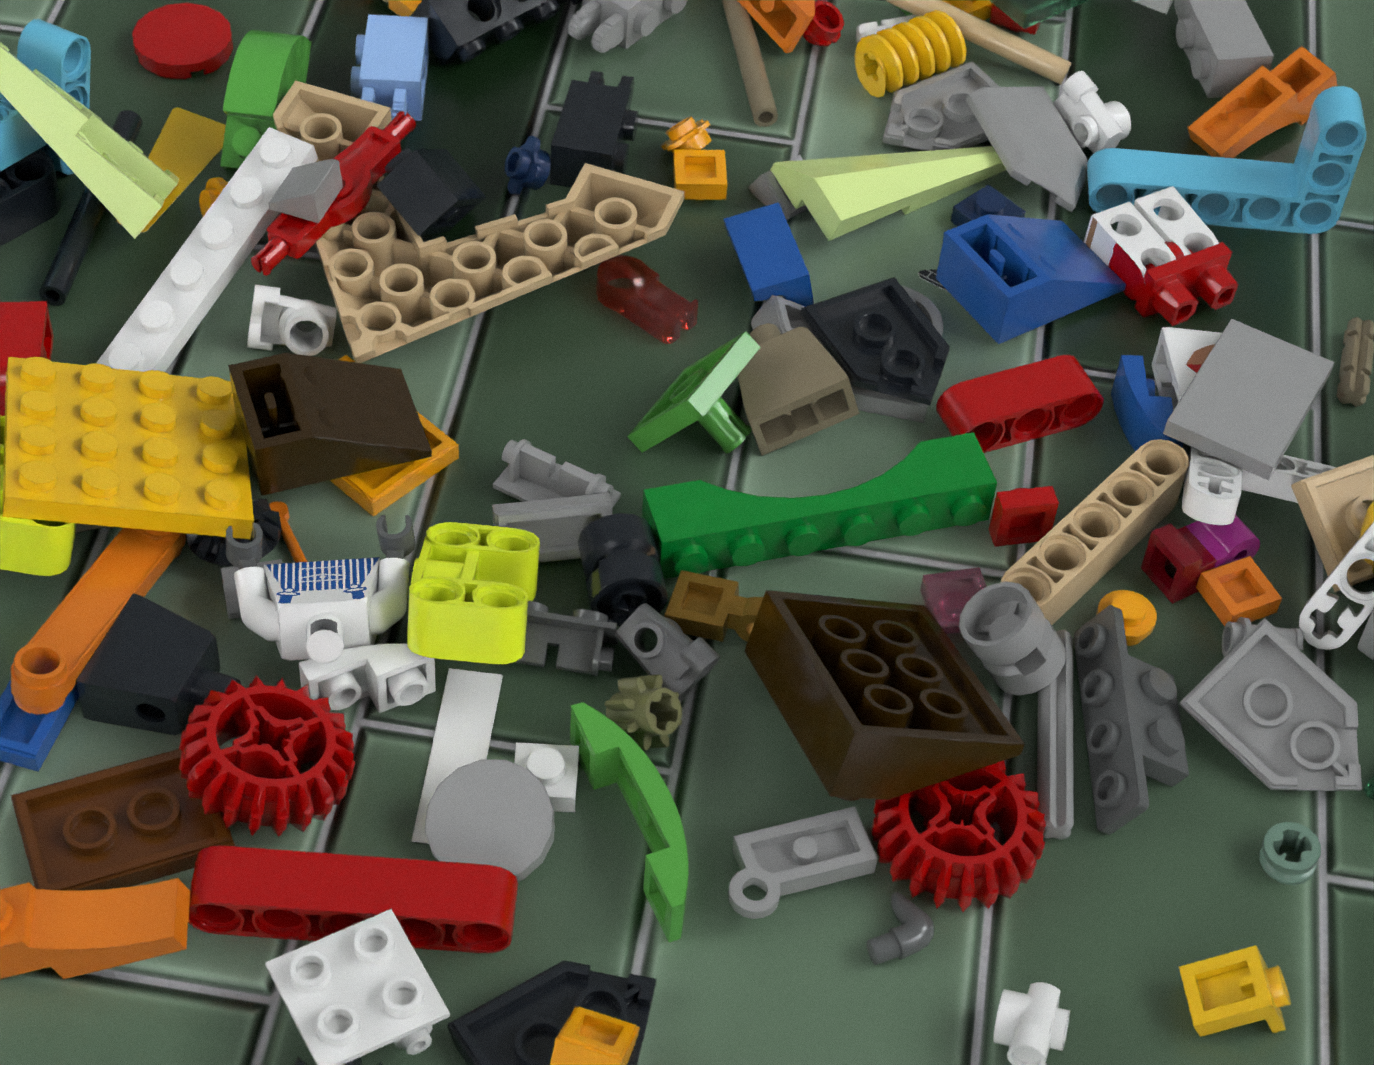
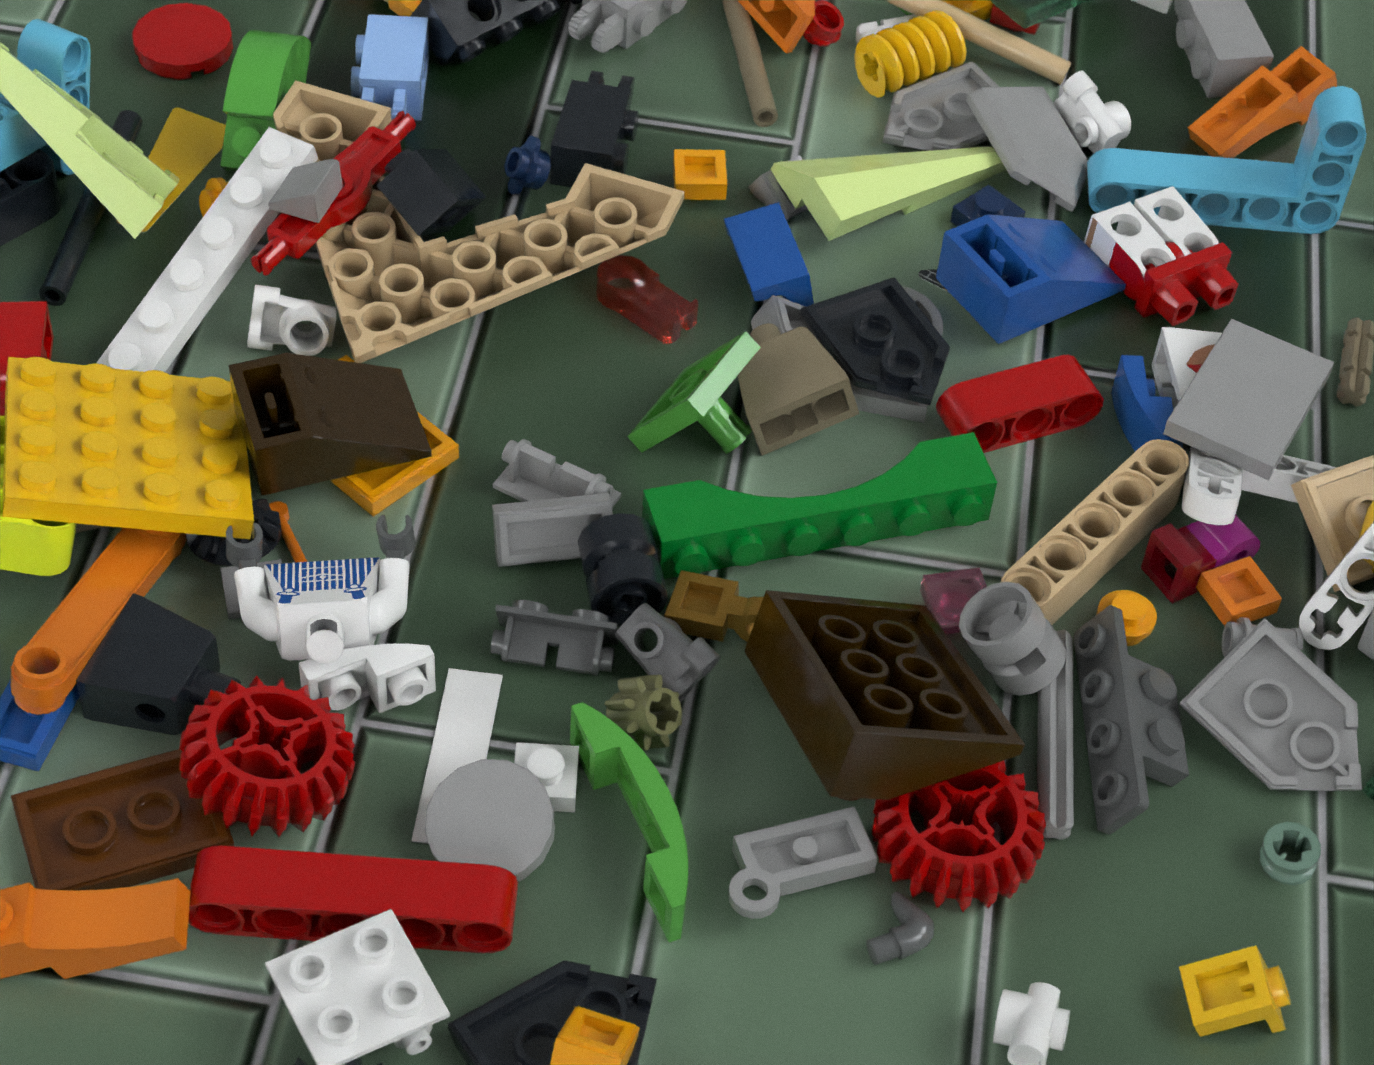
neon yellow beam [407,522,540,664] -> none
light orange plate [661,116,712,154] -> none
red plate [988,486,1059,547] -> none

